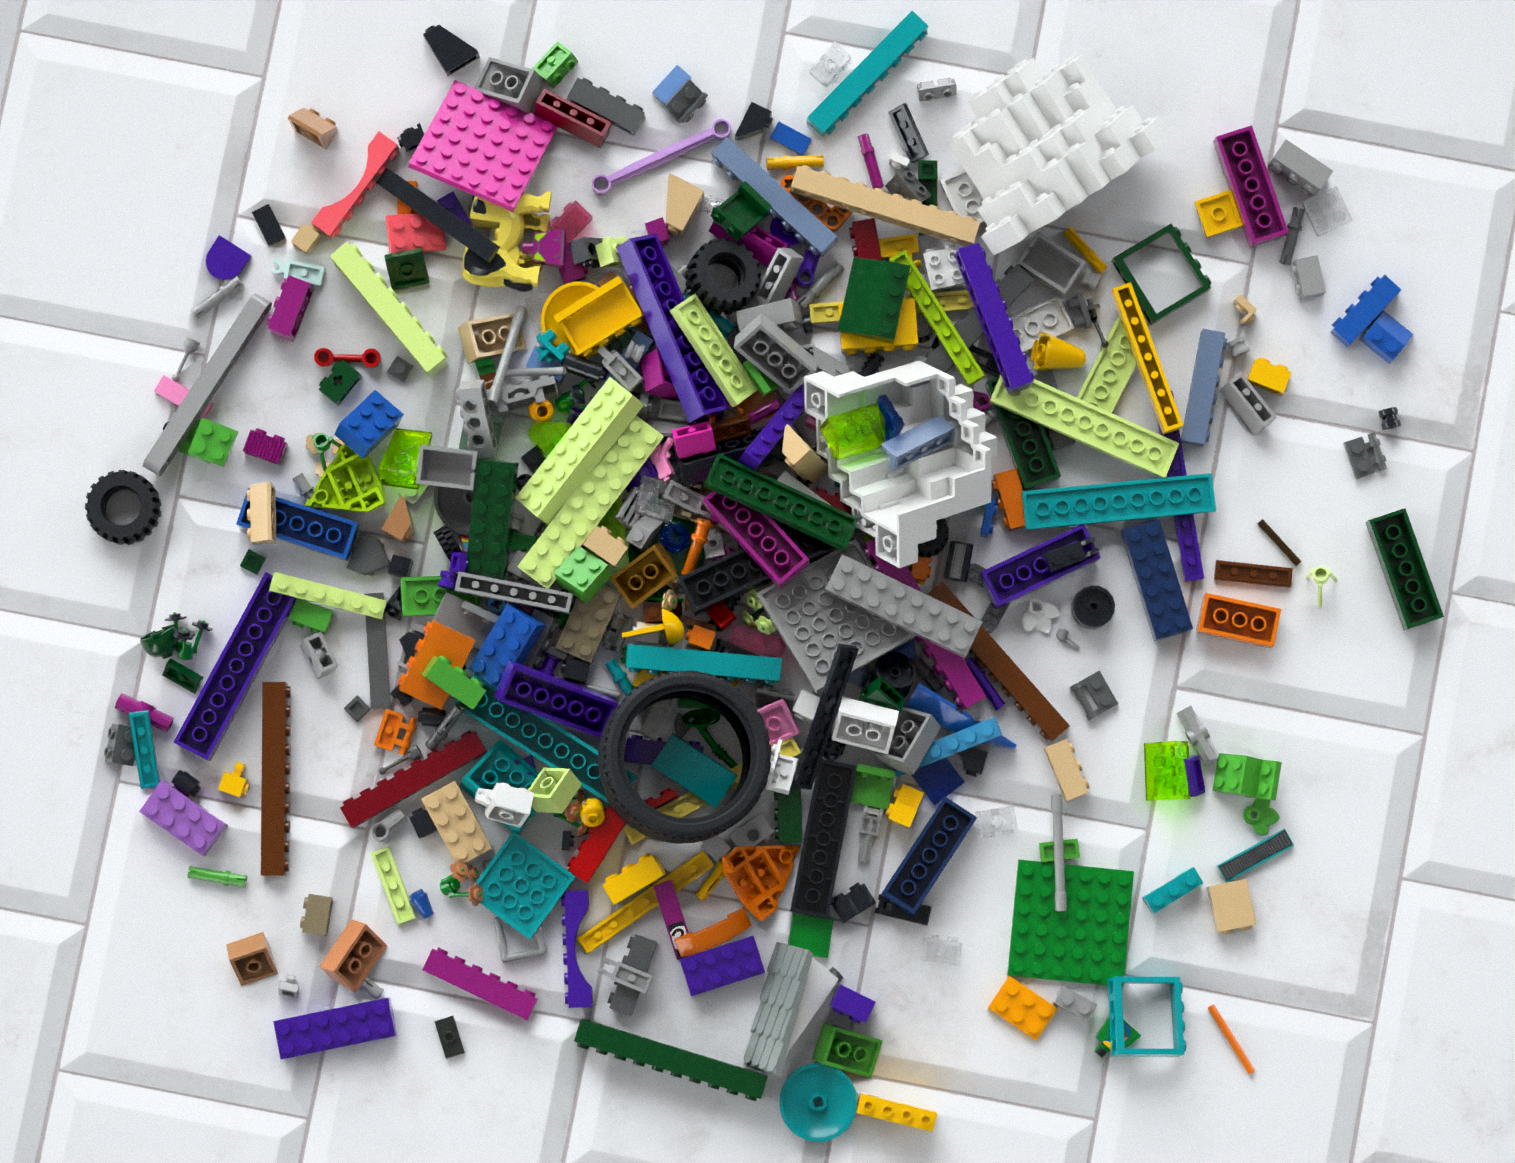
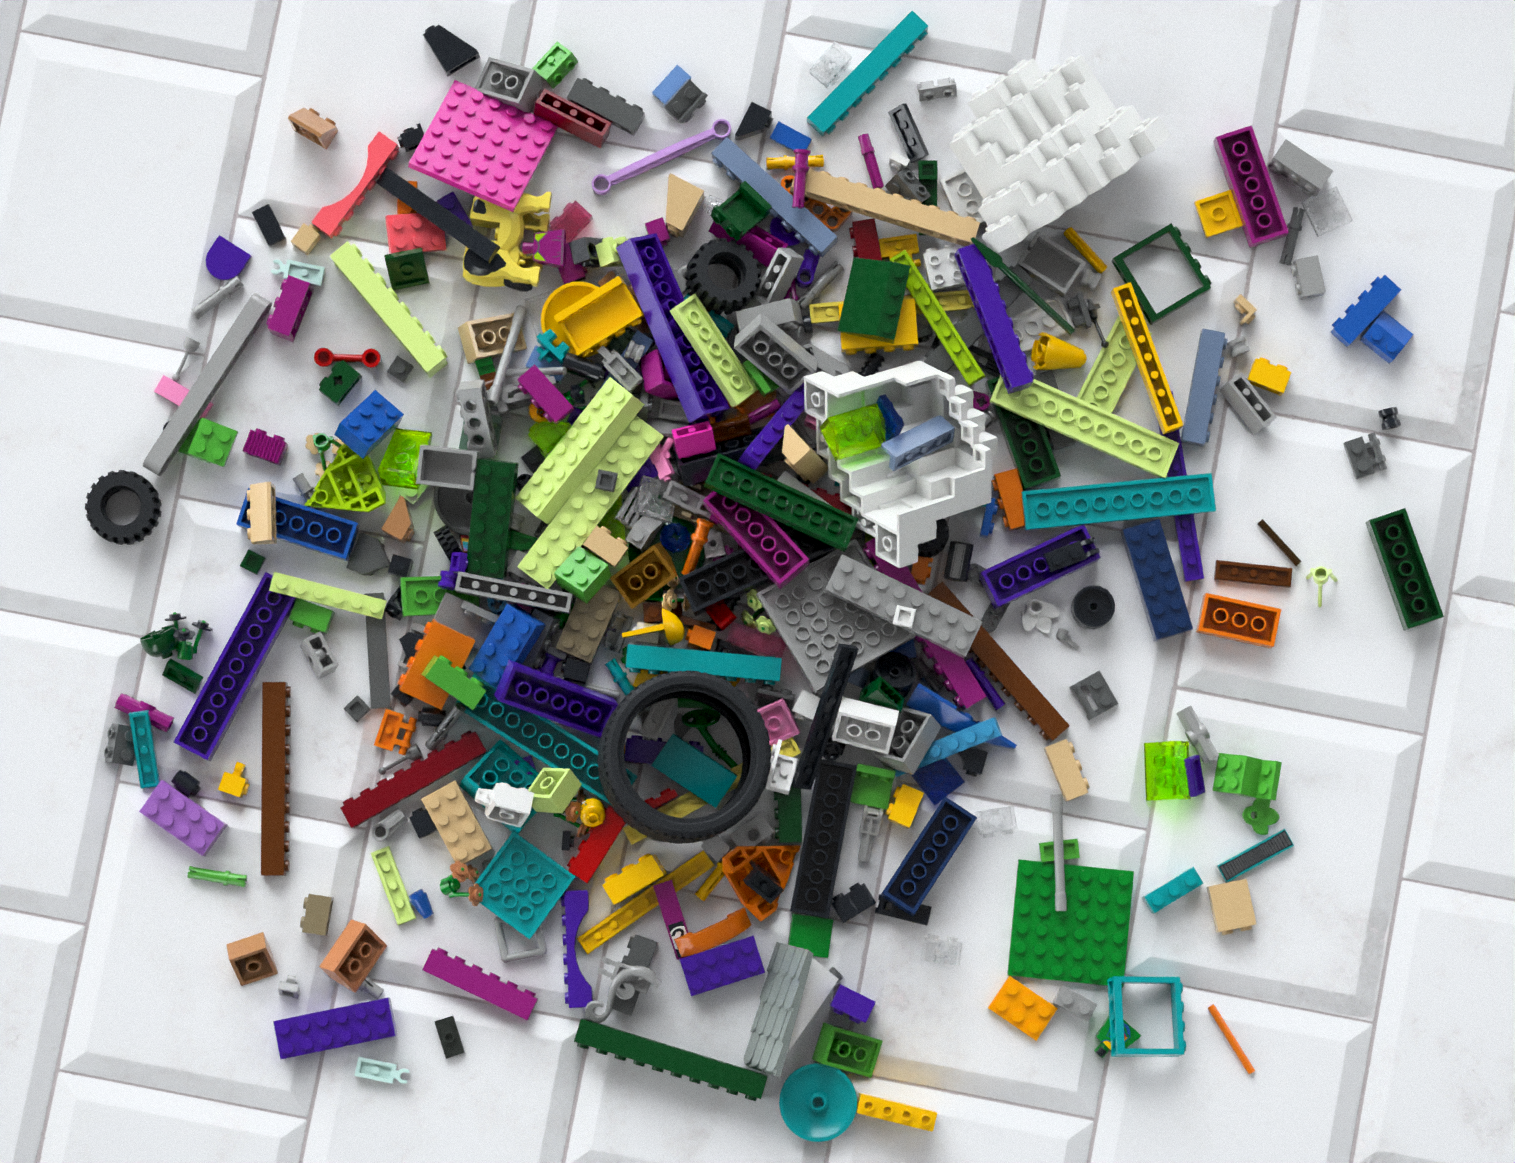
none -> light aqua plate [355,1057,410,1084]
none -> magenta brick [517,364,574,425]
none -> light grey plant [585,964,662,1023]
none -> dark grey tile [595,469,618,493]
none -> black panel [743,860,784,904]
none -> magenta pin [792,149,811,209]
none -> white tile [892,605,916,629]
none -> dark green piece [971,237,1075,335]

